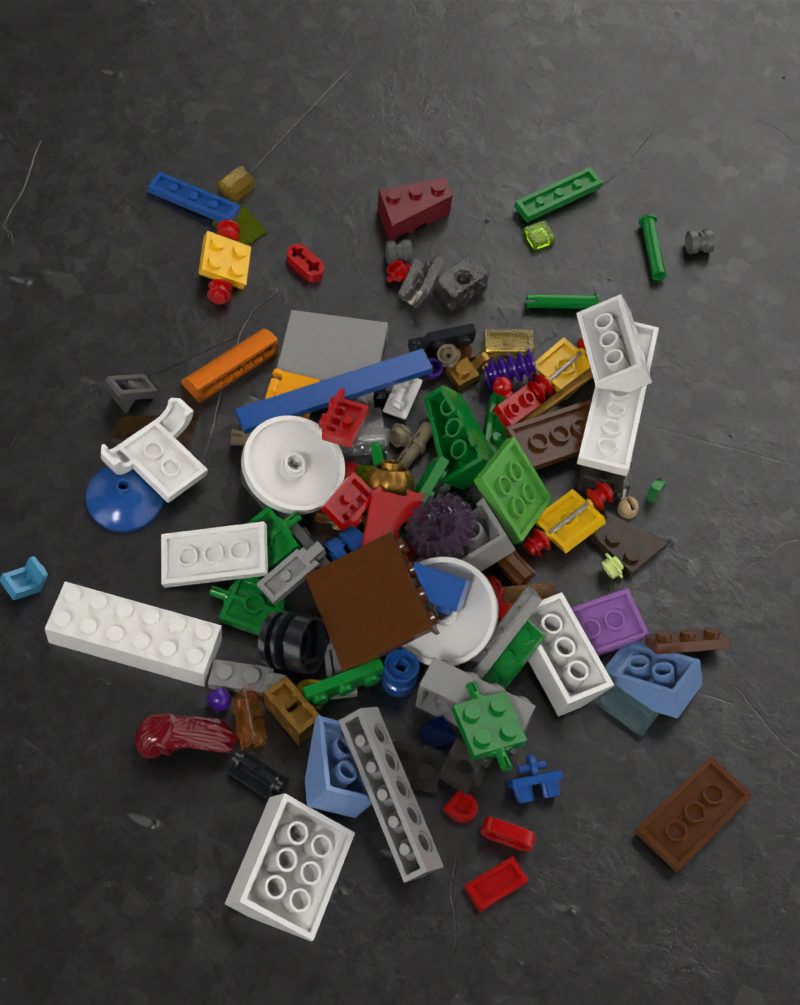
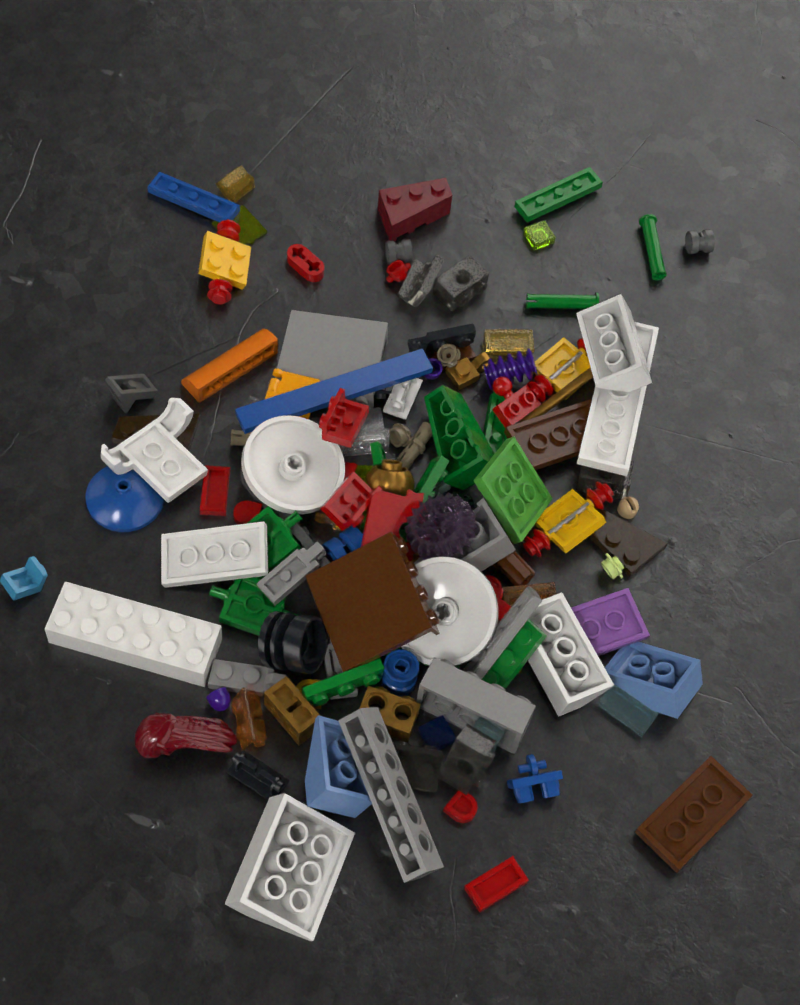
blue slope [413,562,471,616] -> none
green plate [452,681,527,772] -> none
red beam [480,817,536,852] -> none
reddish brown plate [644,627,730,654] -> none
green tile [646,478,667,503] -> none
none -> red tile [200,465,231,516]
none -> red tile [233,501,262,525]
none -> pearl gold brick [359,686,421,743]

